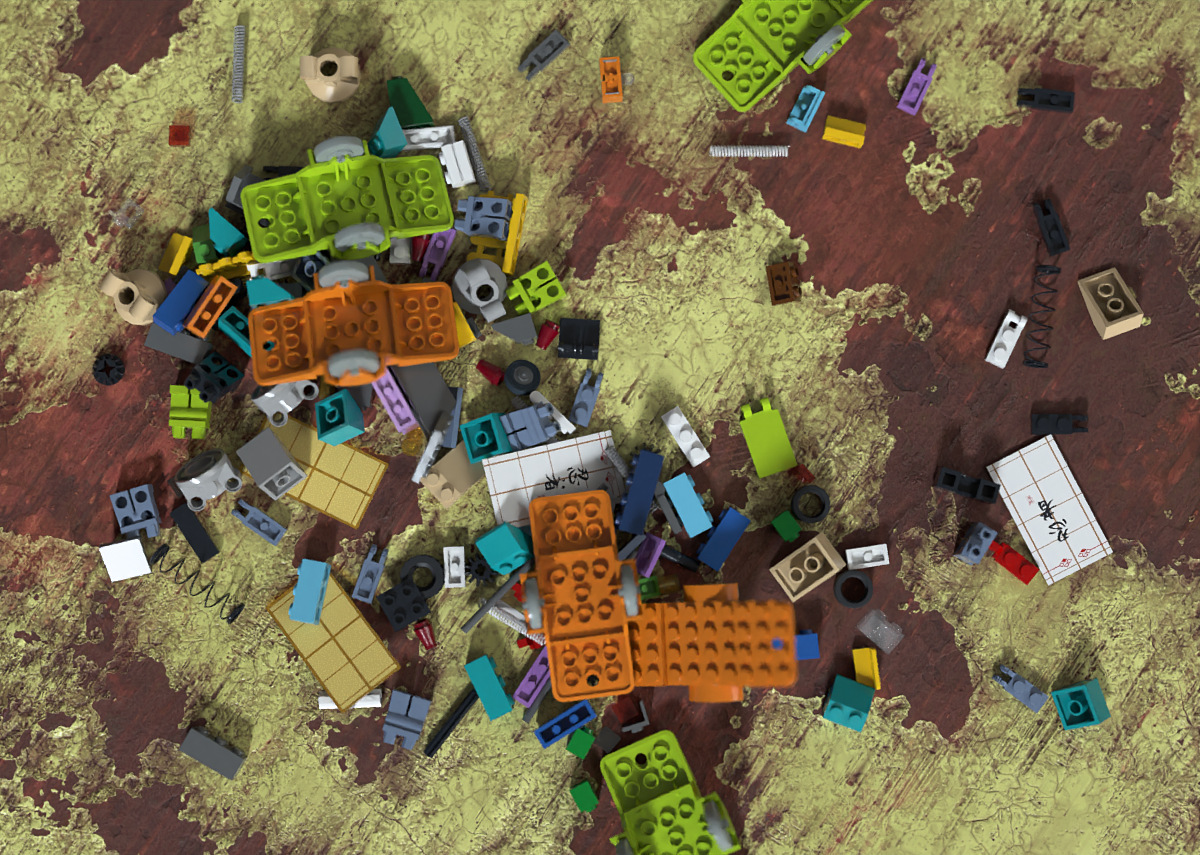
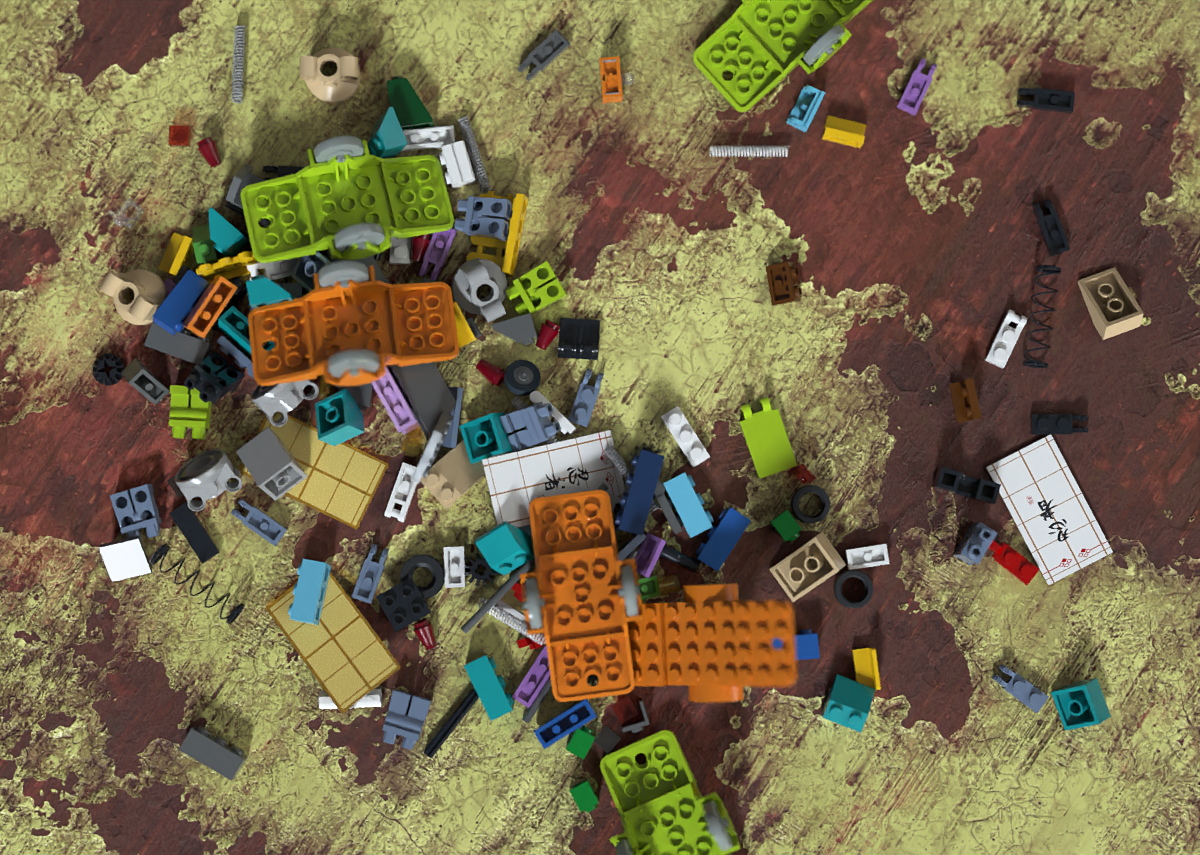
clear brick [855,608,904,655] -> none
none -> dark grey slope [121,358,170,405]
none -> dark red cone [197,137,222,168]
none -> sand blue hinge [217,336,254,378]
none -> white plate [384,462,418,522]
none -> reddish brown bracket [949,378,982,423]

